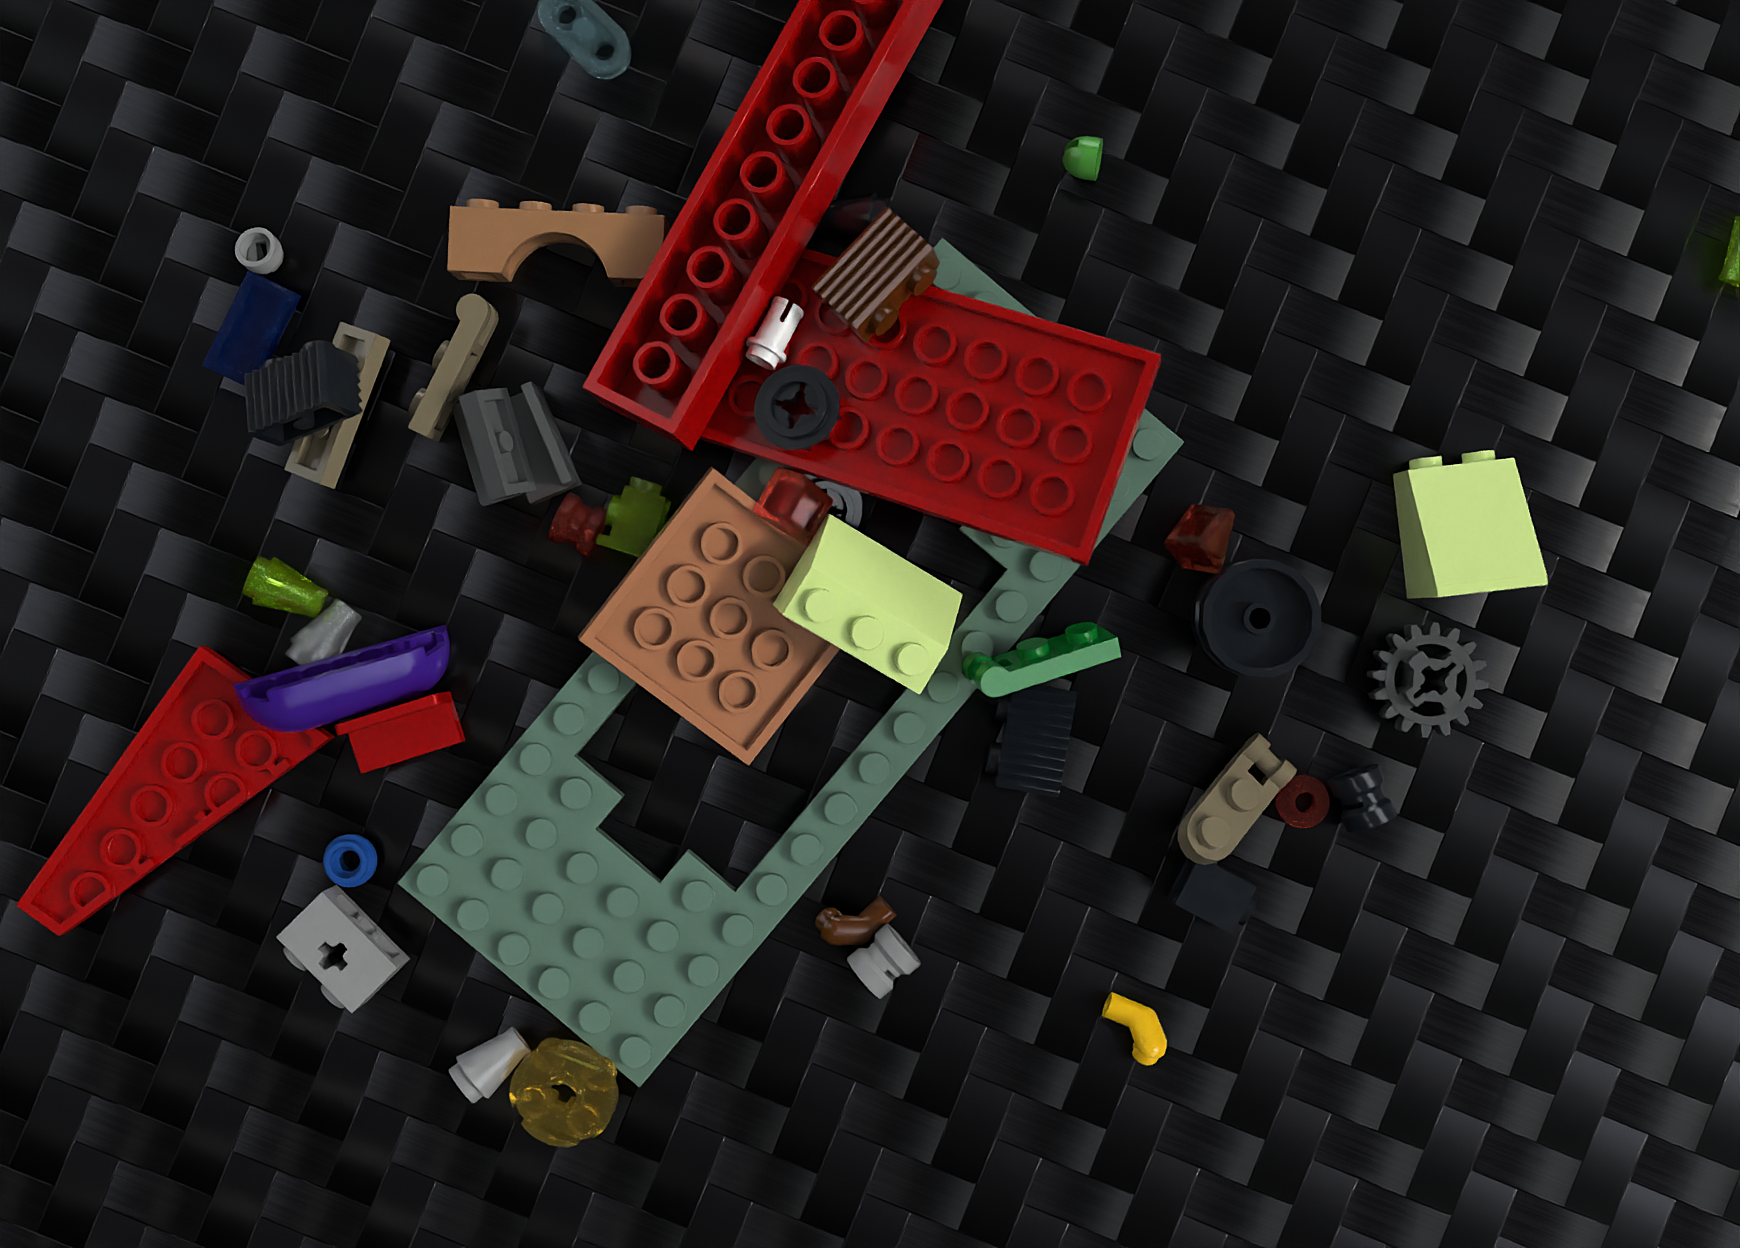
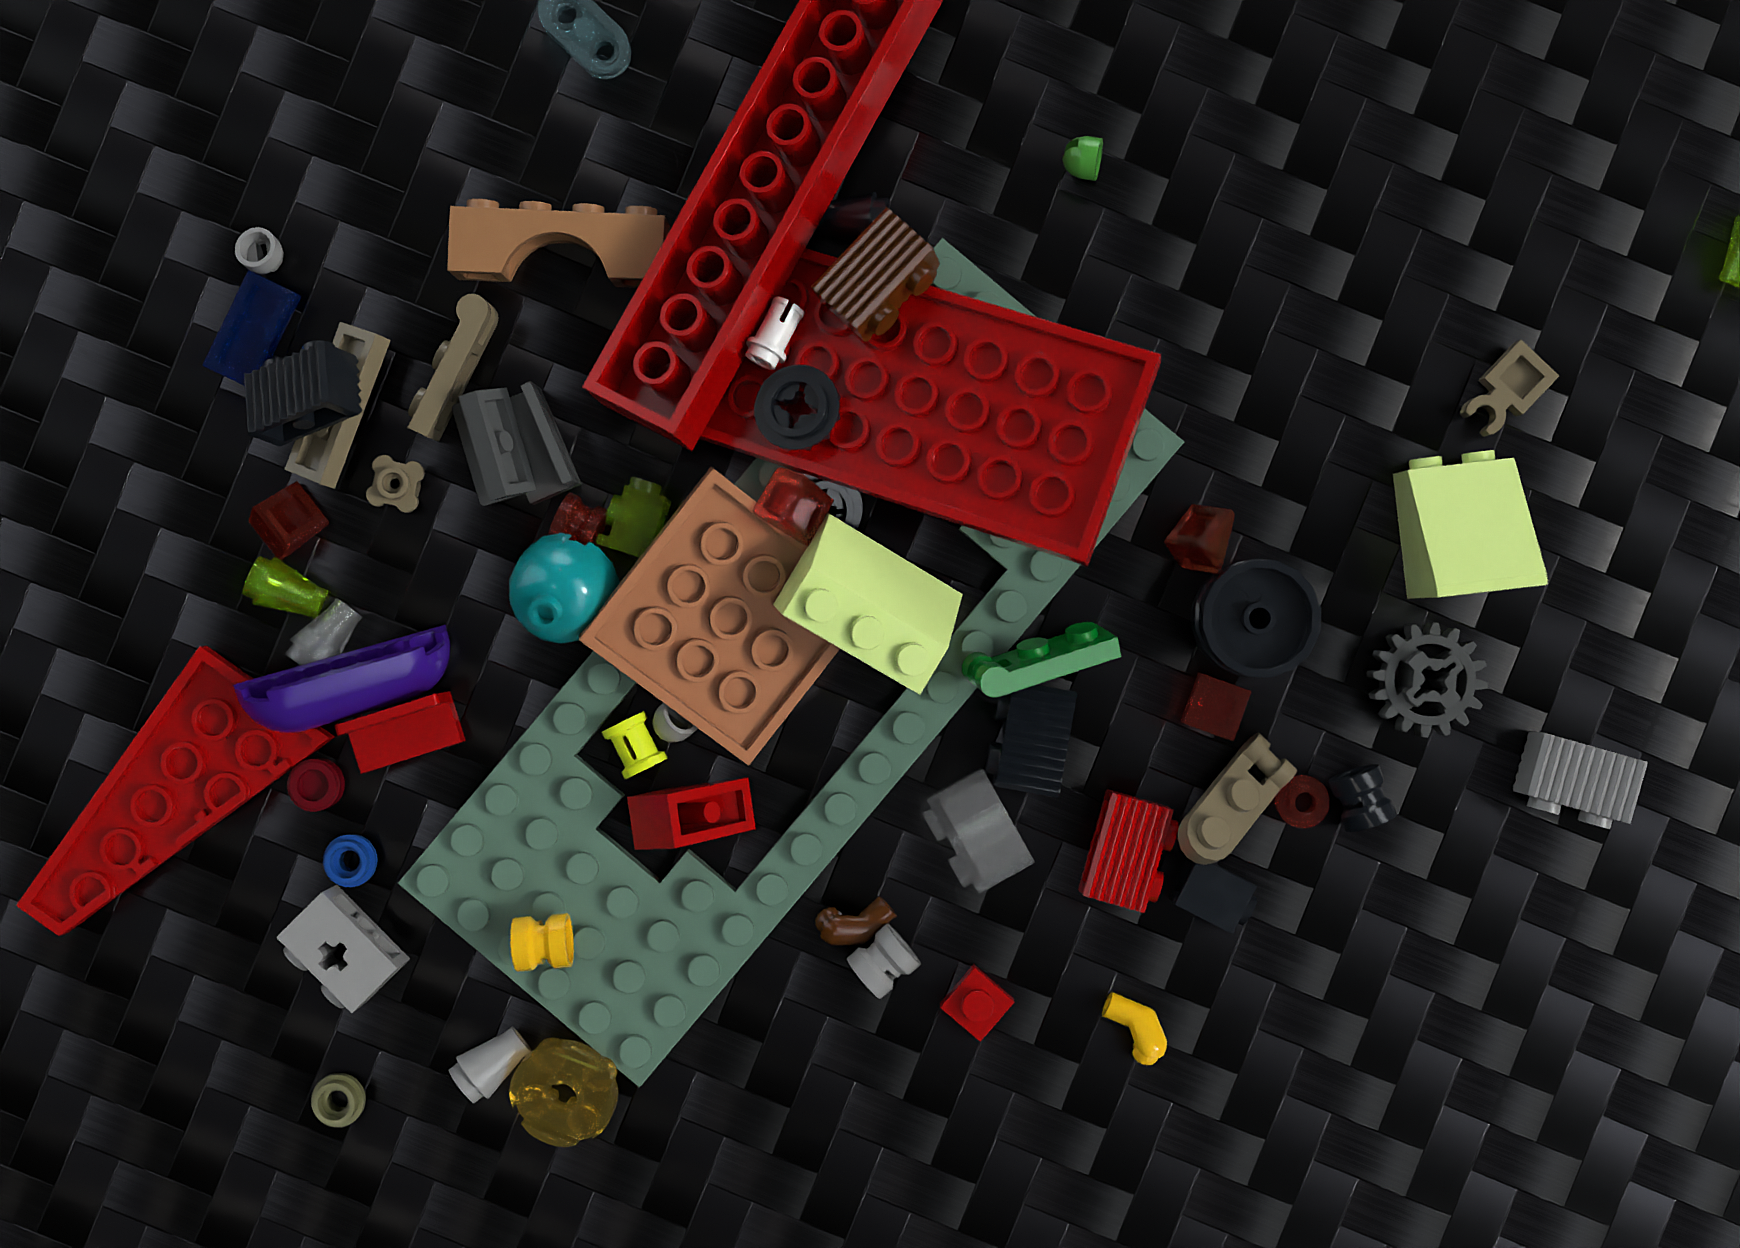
none -> clear red slope [249,481,329,560]
none -> dark red tile [287,758,345,812]
none -> olive plate [311,1073,366,1127]
none -> dark tan plate [366,455,425,513]
none -> teal cylinder [509,533,620,643]
none -> yellow wheel [510,913,574,972]
none -> neon yellow bush [602,711,667,779]
none -> red slope [627,777,756,850]
none -> light grey hinge [652,703,697,743]
none -> clear brick [923,767,1035,894]
none -> red plate [940,964,1015,1042]
none -> red brick [1078,789,1179,913]
none -> clear red plate [1180,673,1251,741]
none -> dark tan plate [1460,340,1559,437]
none -> light grey brick [1513,731,1648,829]

